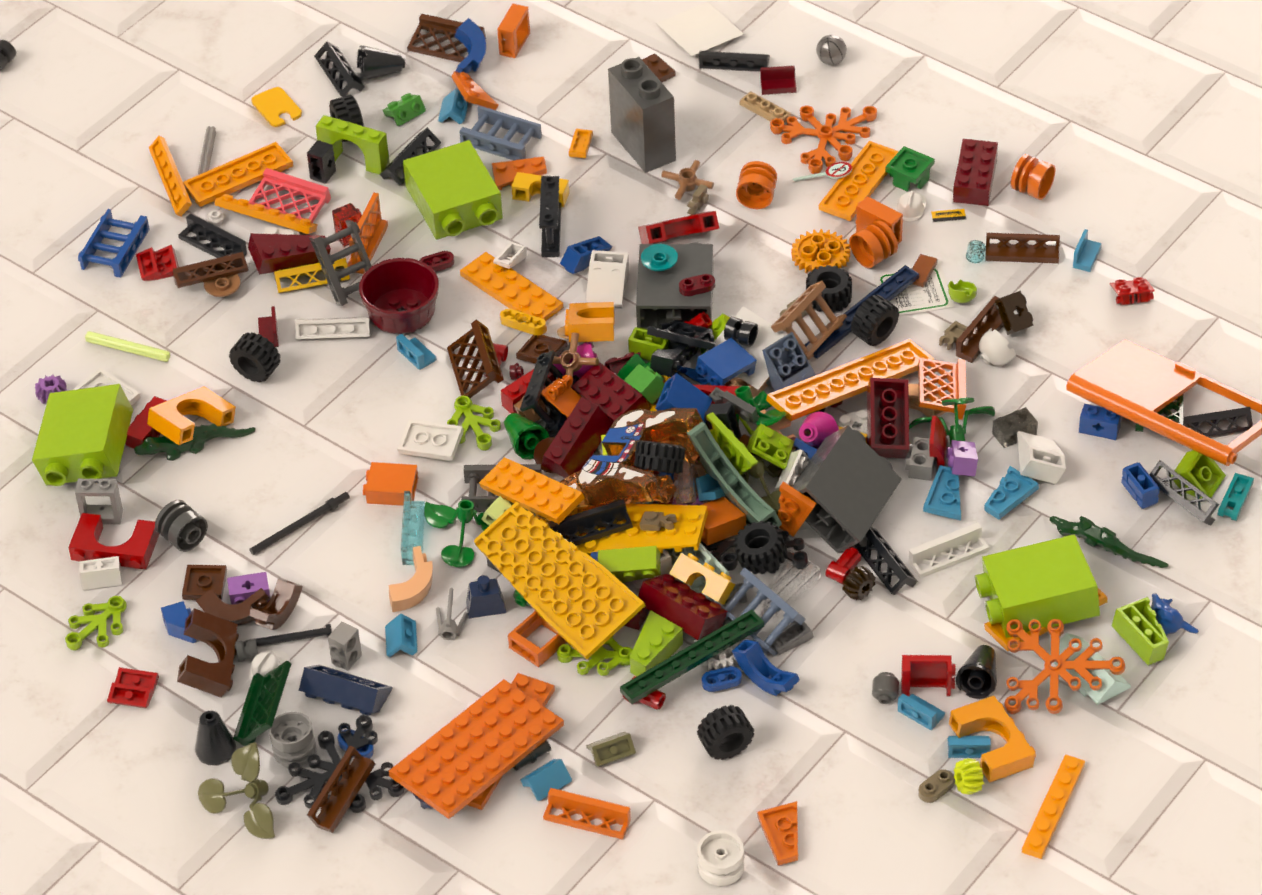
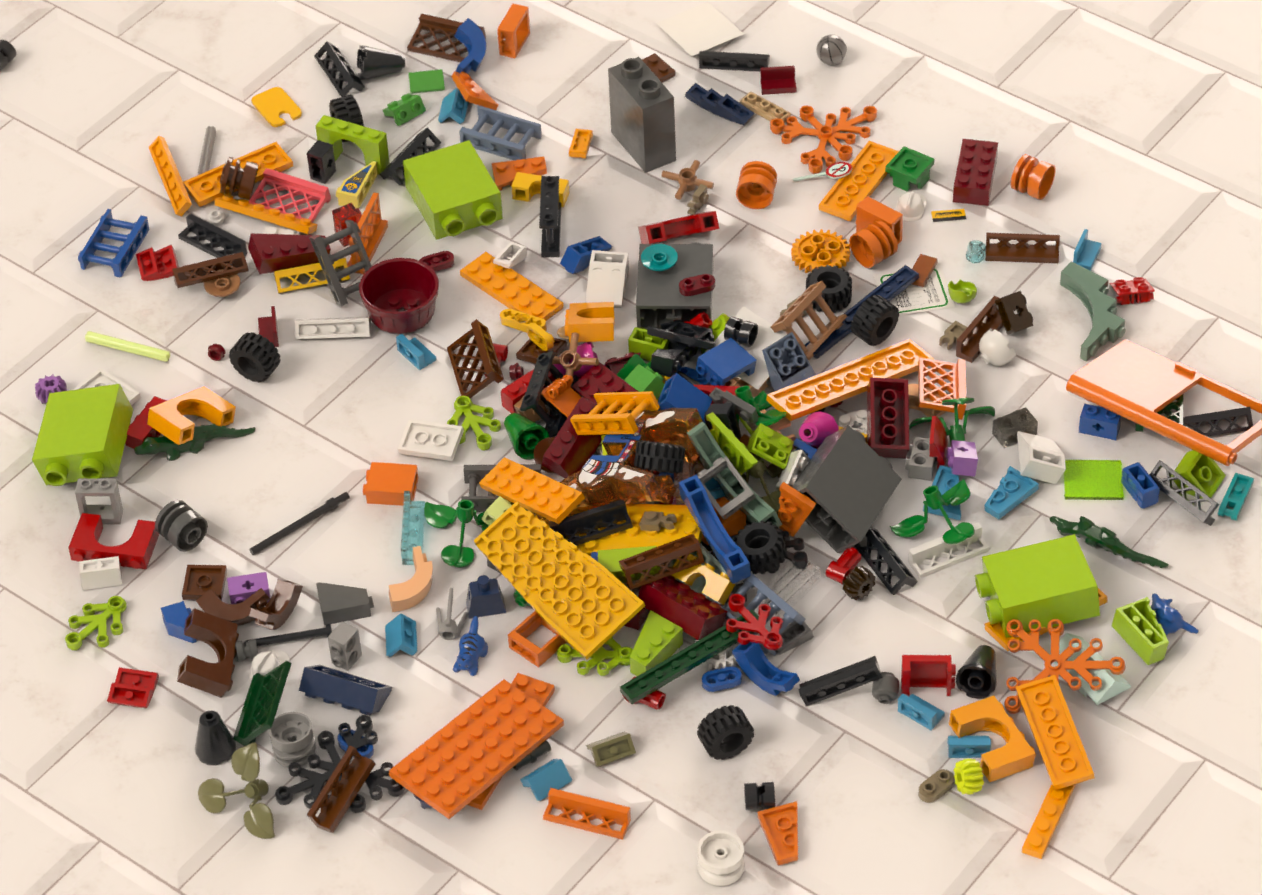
none -> dark red plate [208,344,226,361]
none -> reddish brown wheel [220,157,259,200]
none -> dark grey slope [316,582,374,625]
none -> light yellow slope [336,161,378,210]
none -> bright green slope [408,69,445,93]
none -> blue animal [453,616,488,676]
none -> yellow plate [526,323,555,351]
none -> light orange fence [570,391,660,435]
none -> reddish brown fence [619,534,704,590]
none -> blue arch [679,474,751,584]
none -> dark blue slope [684,83,755,125]
none -> light grey window [697,456,756,520]
none -> red plant [726,594,783,650]
none -> black wheel [744,782,775,810]
none -> black fence [798,656,883,706]
none -> green plant [890,479,975,544]
none -> light orange plate [1016,675,1095,790]
none -> sand green arch [1060,261,1126,361]
none -> clear neon green piece [1064,460,1124,500]

